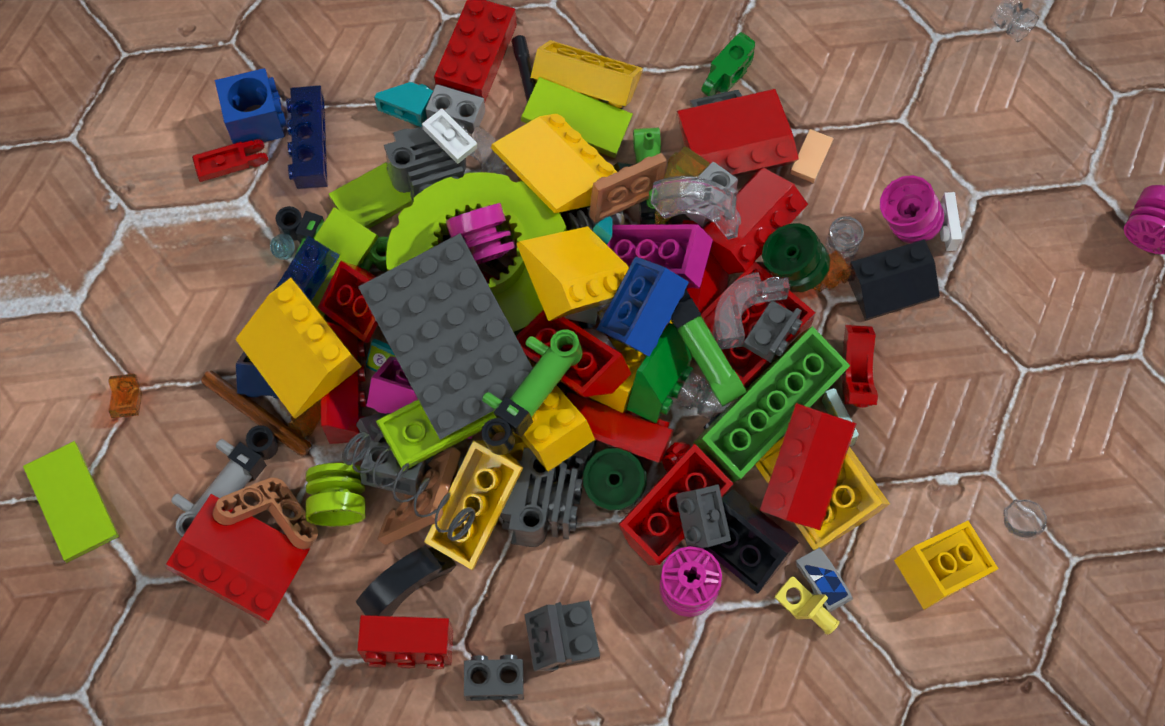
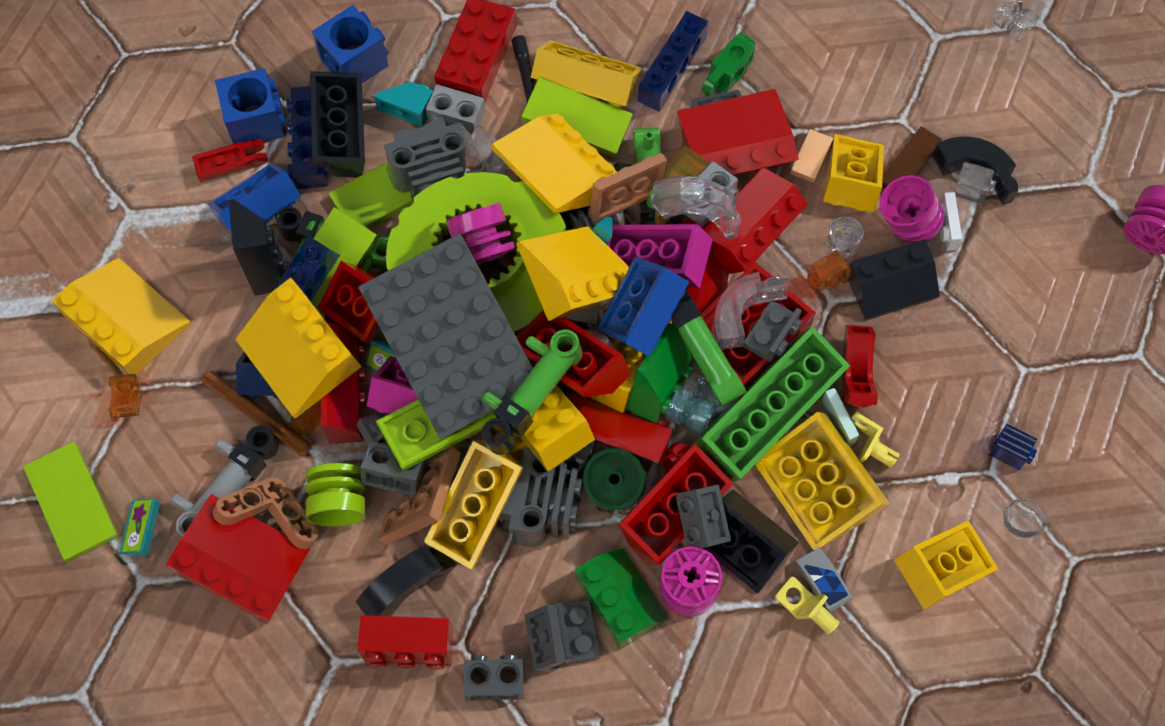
clear light blue plate [270,234,295,260] -> none
dark grey piece [342,432,475,541] -> none
white plate [422,109,478,164] -> none
red slope [760,403,857,530] -> none
dark green wheel [762,223,831,293] -> none
none -> yellow slope [51,258,191,379]
none -> slope [119,499,161,558]
none -> blue slope [207,163,301,236]
none -> black slope [228,199,289,296]
none -> black slope [310,71,365,178]
none -> blue brick [312,5,388,83]
none -> green slope [575,548,668,650]
none -> clear blue brick [638,11,708,112]
none -> clear light blue wheel [665,387,716,435]
none -> yellow slope [823,134,884,213]
none -> light yellow bracket [850,412,900,468]
none -> reddish brown tile [882,126,942,188]
none -> black arch [932,136,1018,205]
none -> clear brick [953,162,996,204]
none -> clear blue brick [989,424,1037,470]

